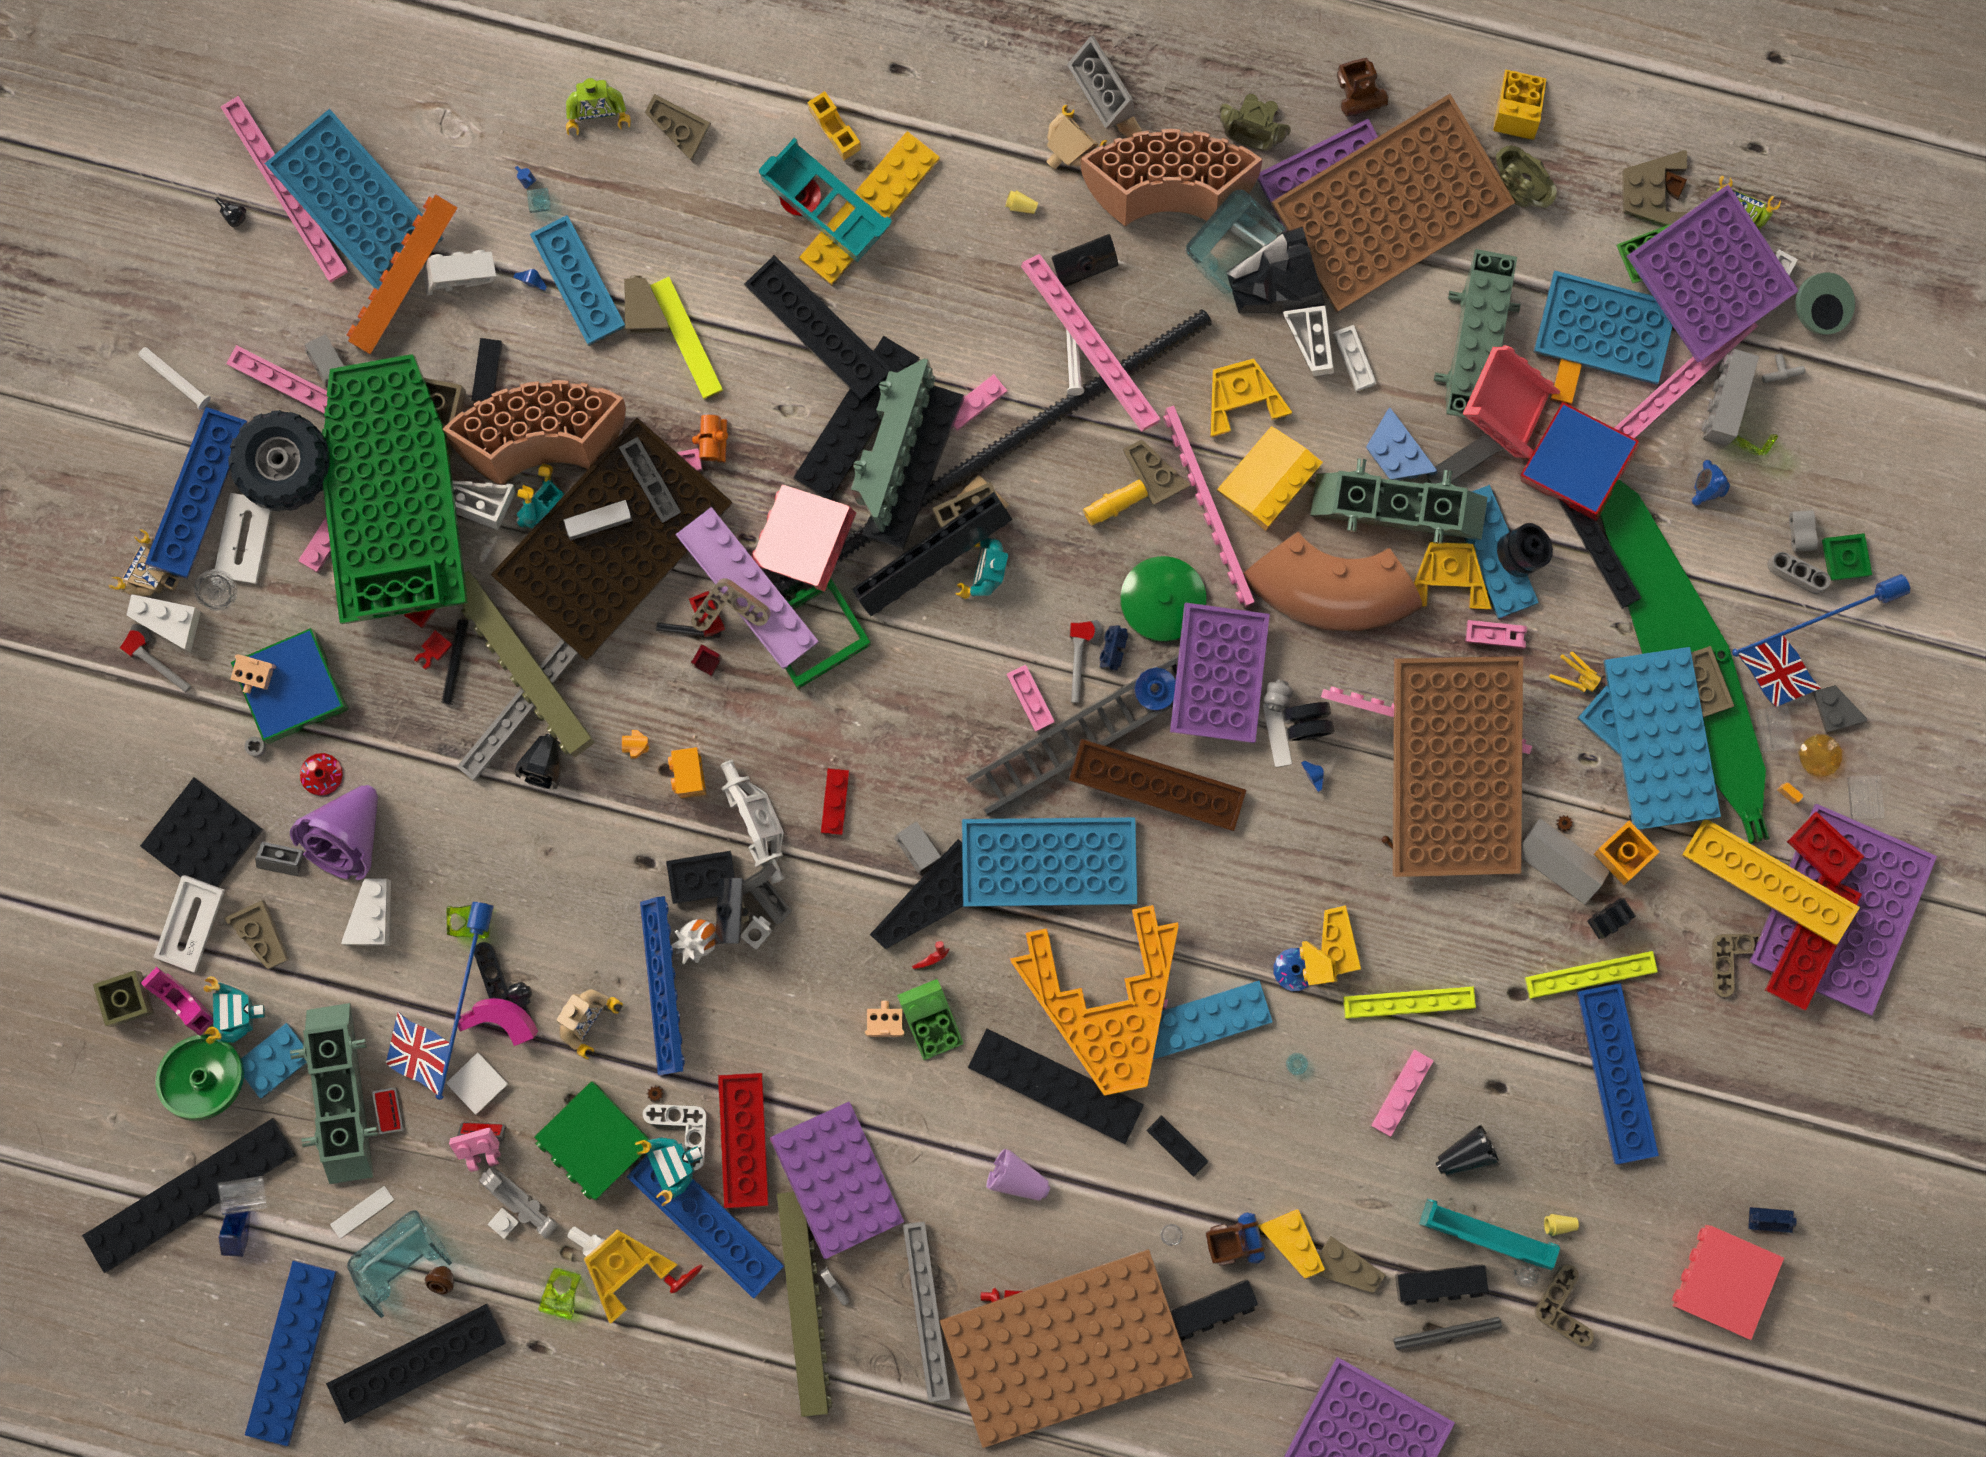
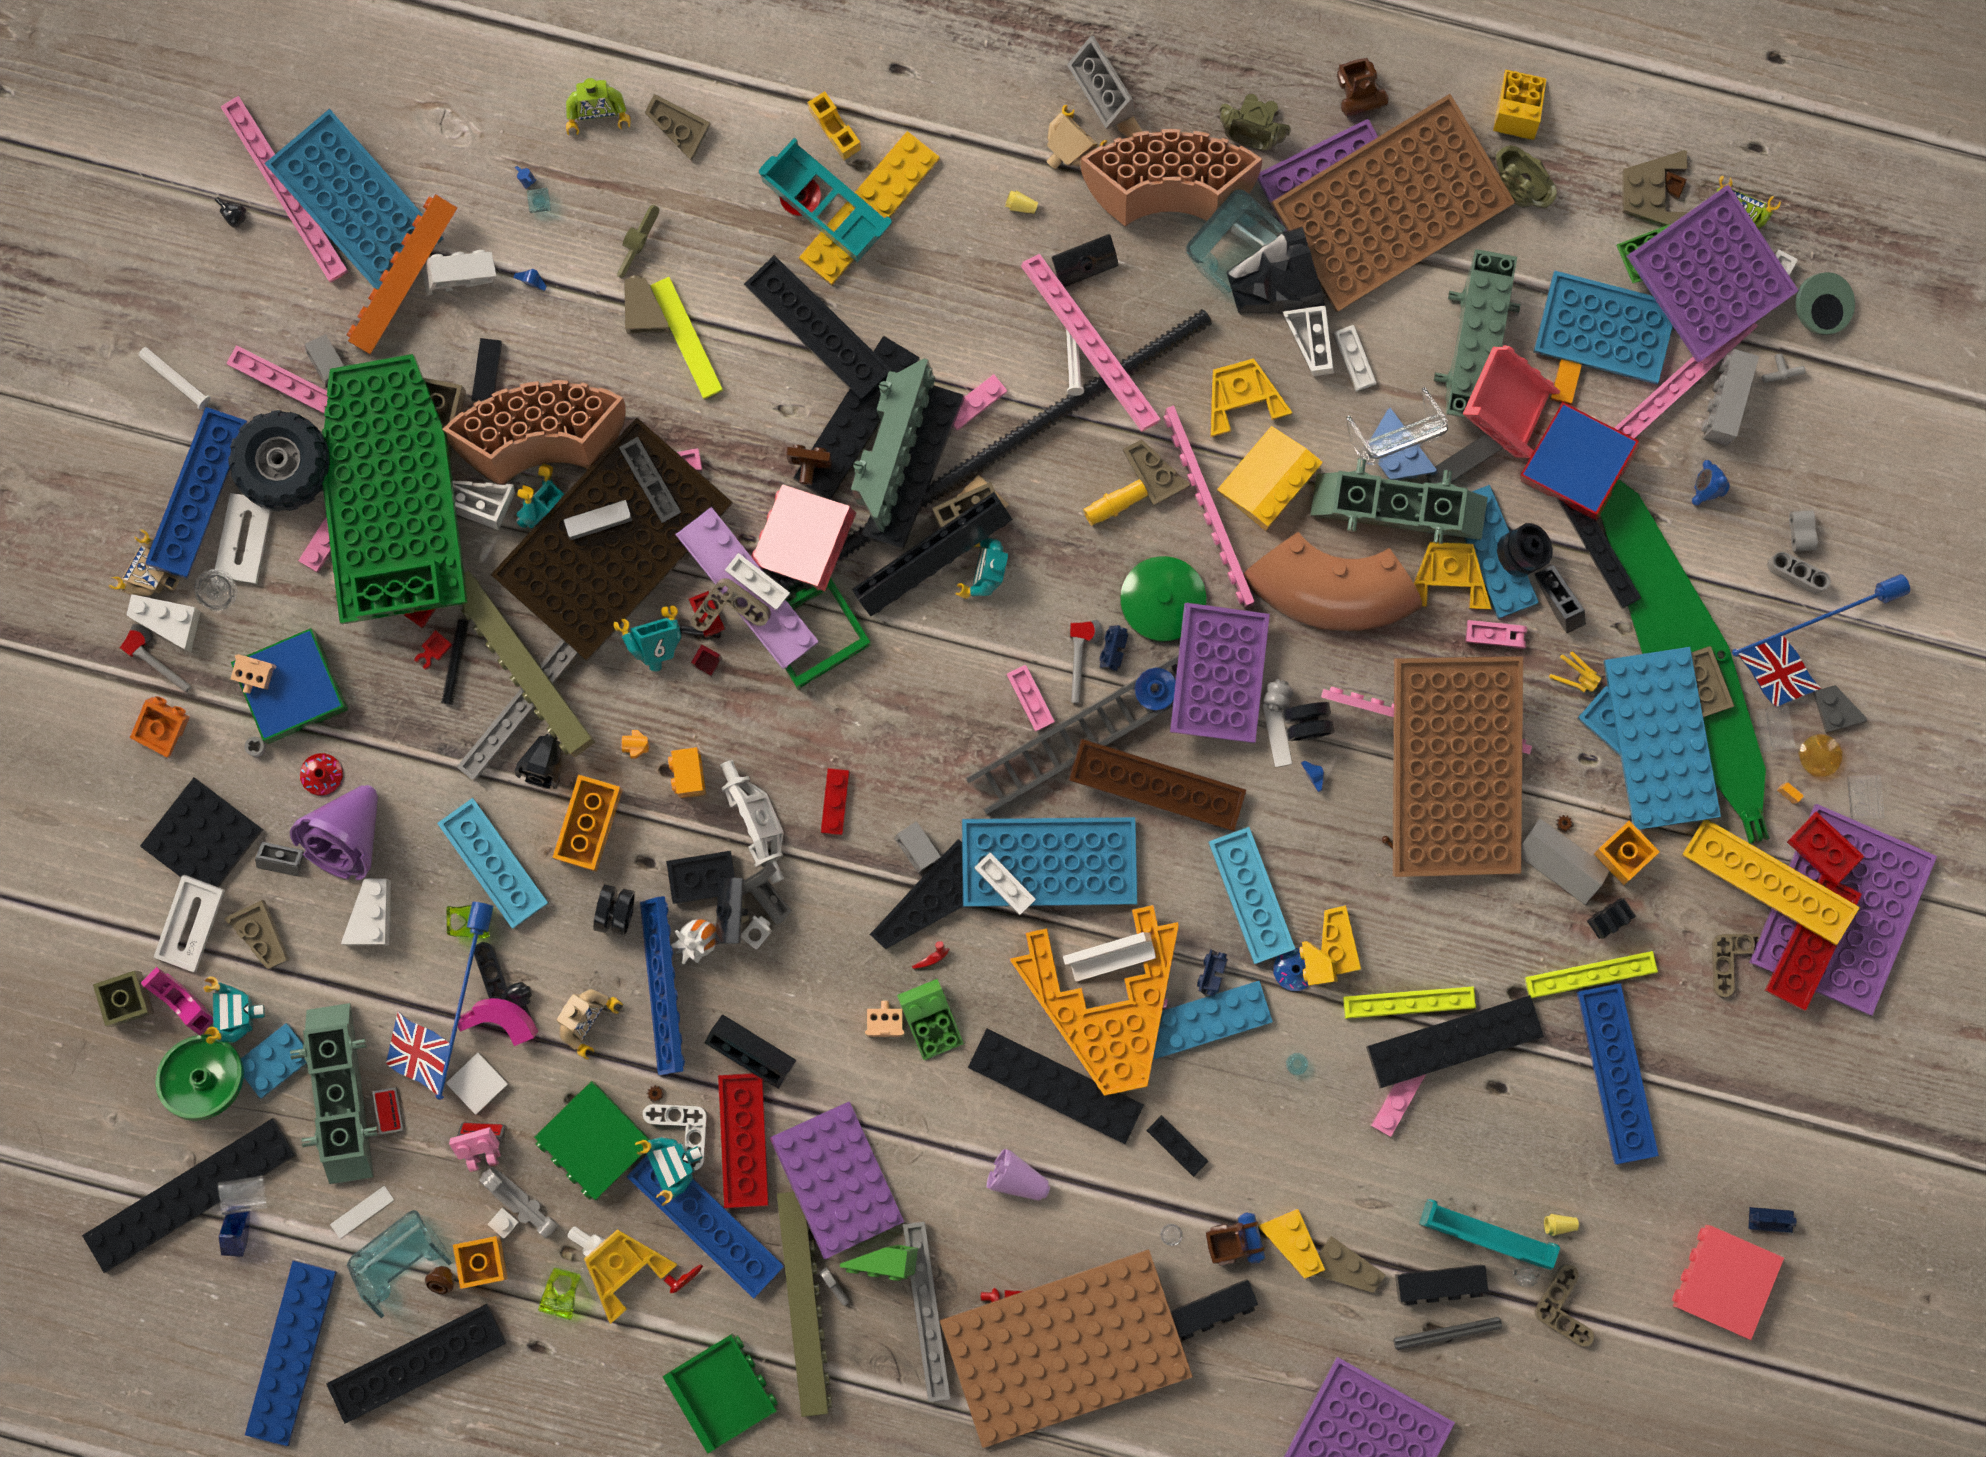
dark azure plate [530,215,625,346] -> none
orange pin [692,415,728,463] -> none
black cone [1436,1125,1500,1177] -> none
clear neon green piece [1732,434,1778,455] -> none
green plate [1822,533,1872,581] -> none
none -> orange plate [130,696,190,758]
none -> medium azure plate [437,798,549,929]
none -> light orange brick [453,1235,508,1289]
none -> light orange brick [552,774,623,872]
none -> black wheel [593,884,635,937]
none -> teal torso [614,606,682,671]
none -> olive piece [617,205,660,279]
none -> green panel [662,1333,779,1454]
none -> black brick [704,1014,797,1089]
none -> white plate [725,553,790,611]
none -> reddish brown plate [786,444,832,485]
none -> bright green slope [840,1244,918,1281]
none -> white plate [974,853,1036,915]
none -> white panel [1063,932,1156,981]
none -> dark blue hinge [1197,949,1228,996]
none -> medium azure plate [1208,827,1295,964]
none -> clear windscreen [1346,387,1448,465]
none -> black plate [1366,995,1544,1089]
none -> black slope [1534,565,1586,633]

